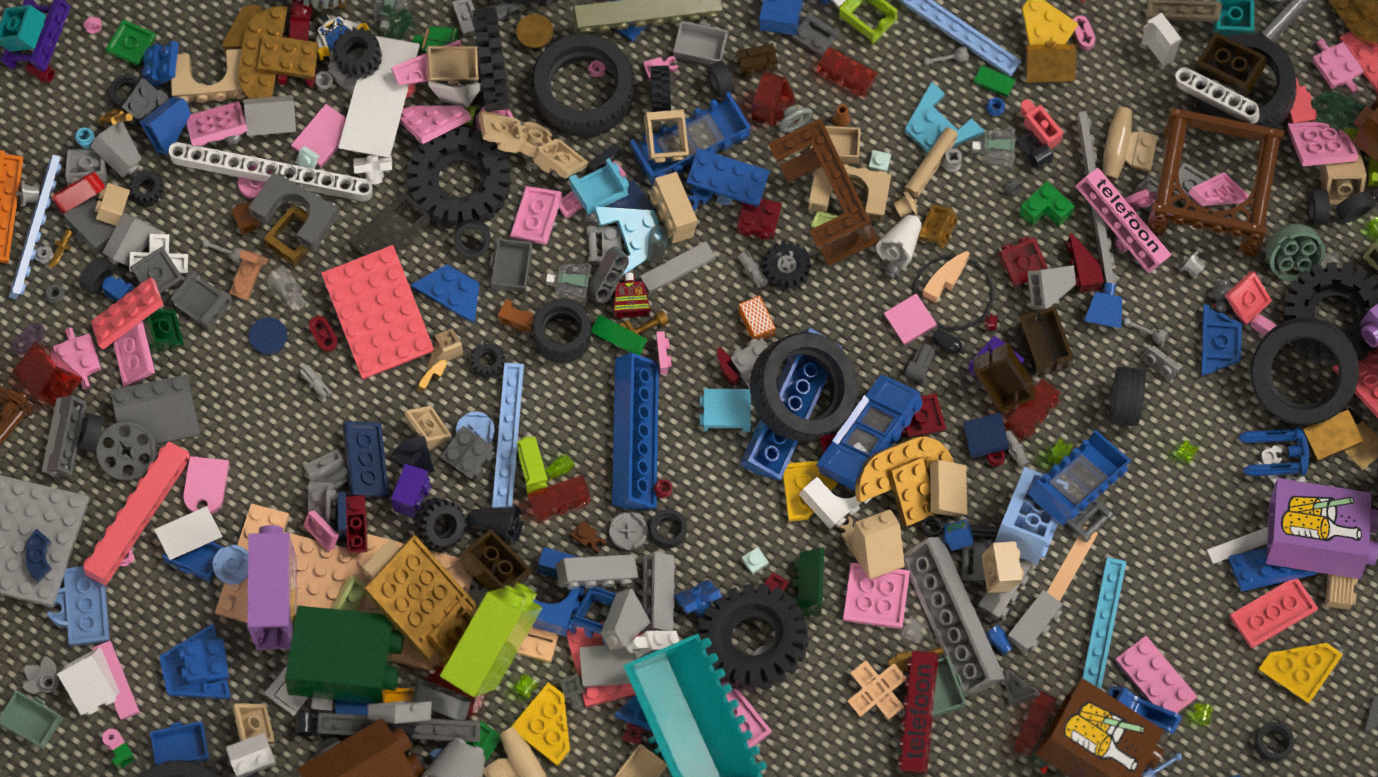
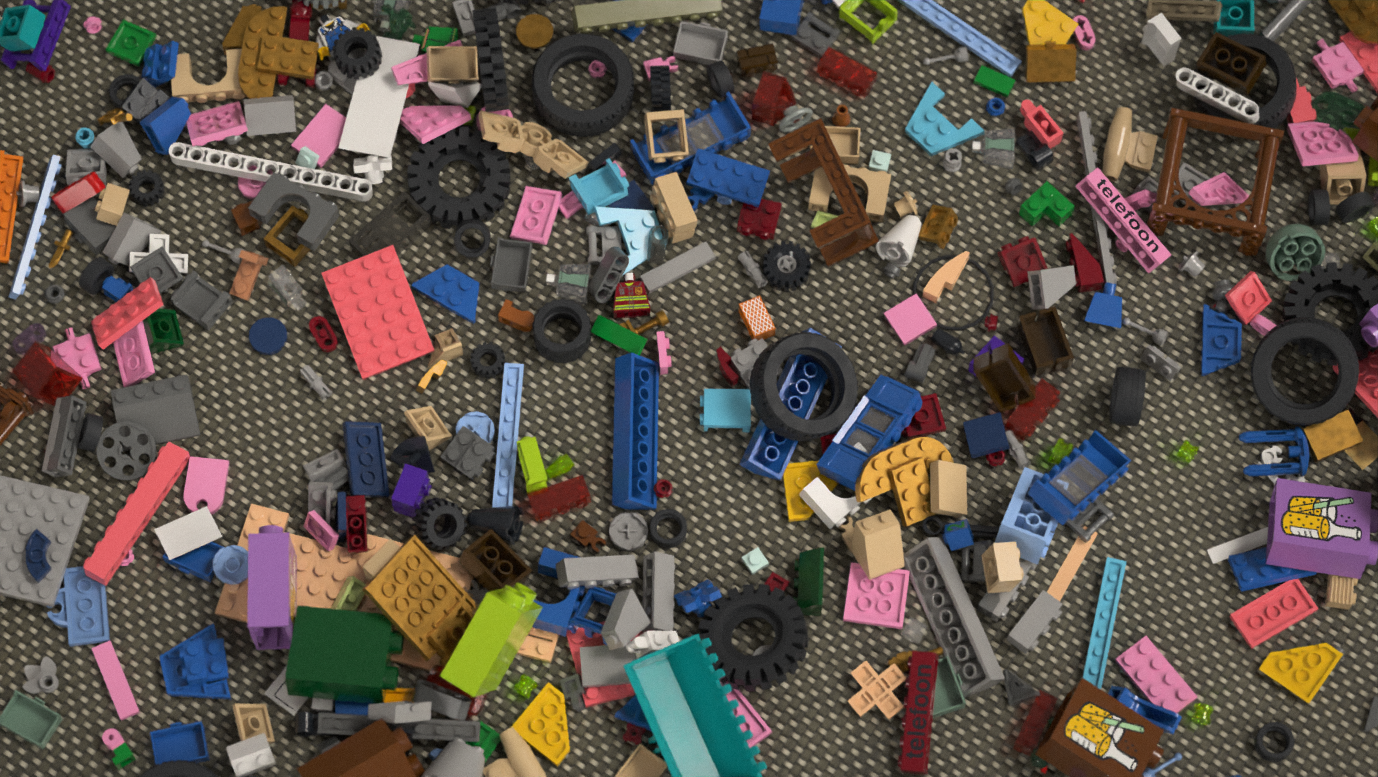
light grey plate [34,246,53,264] -> none
white slope [57,647,120,715] -> none
tan brick [904,127,958,198] -> none
blue cone [985,625,1012,655] -> none

